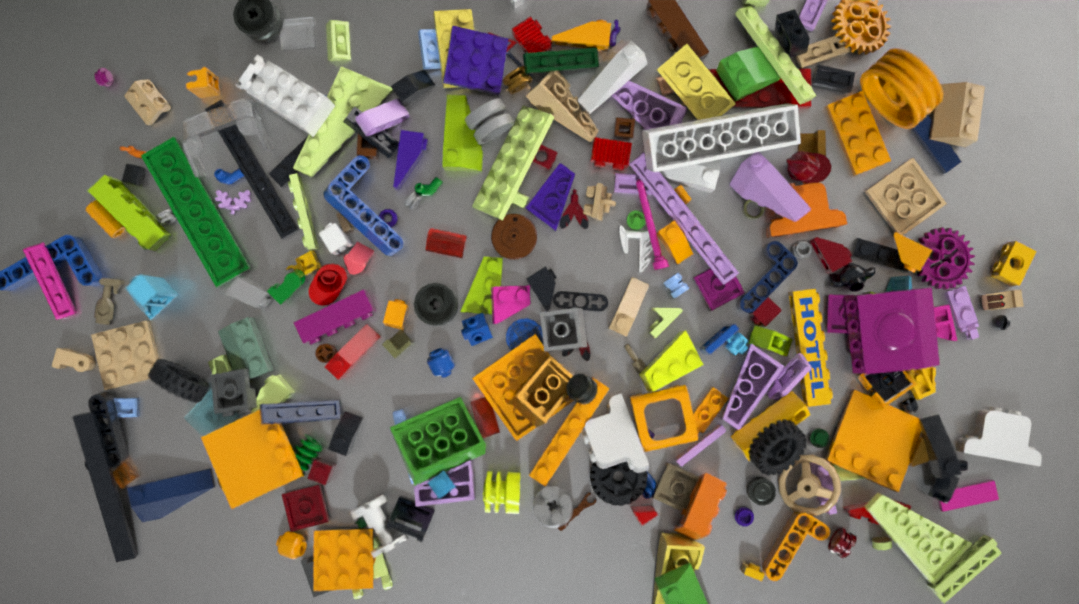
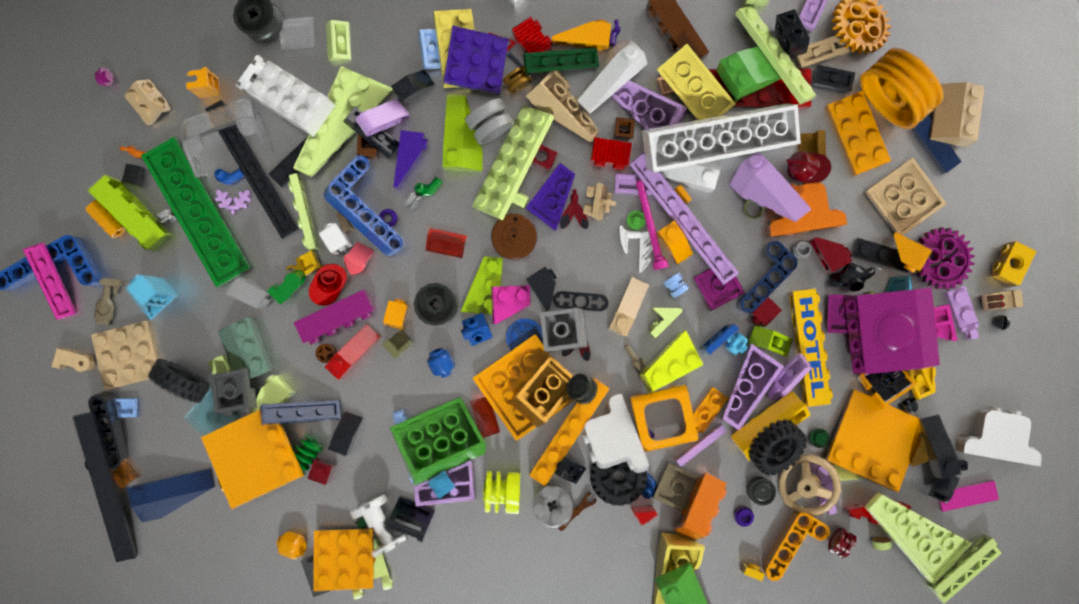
dark red plate [281,484,330,532] -> none
none -> black plate [554,457,587,484]

